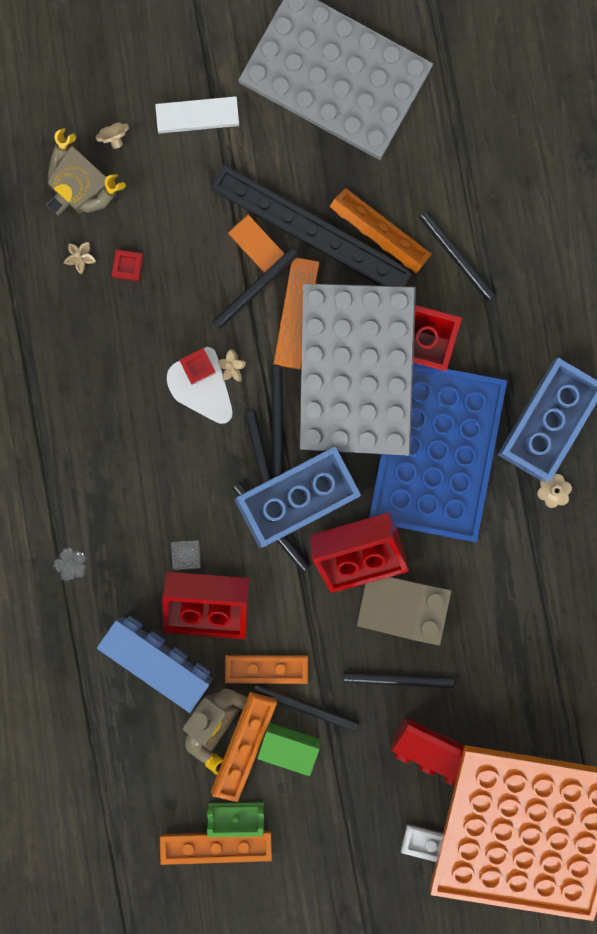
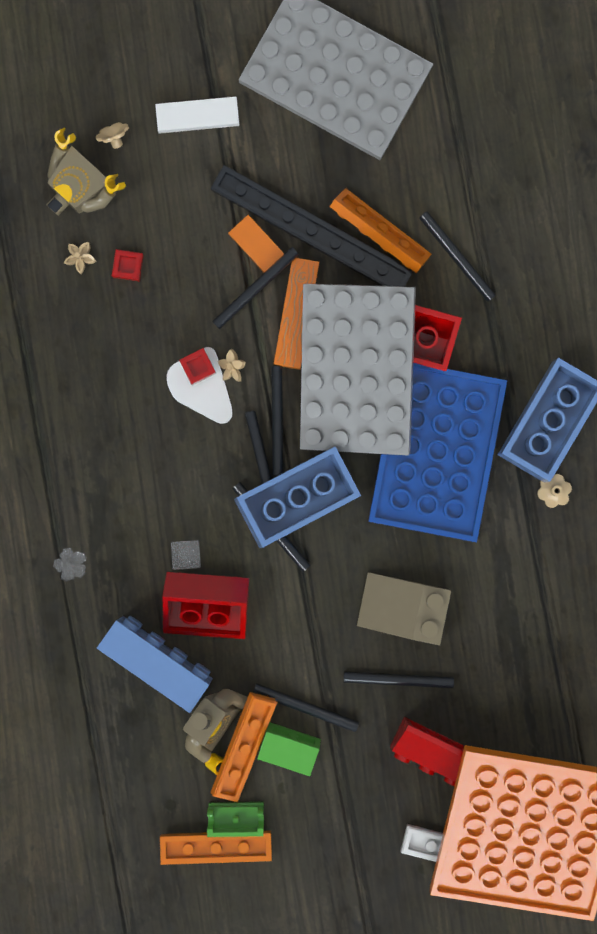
orange tile [225,655,308,684] -> none
red slope [311,513,409,593] -> none

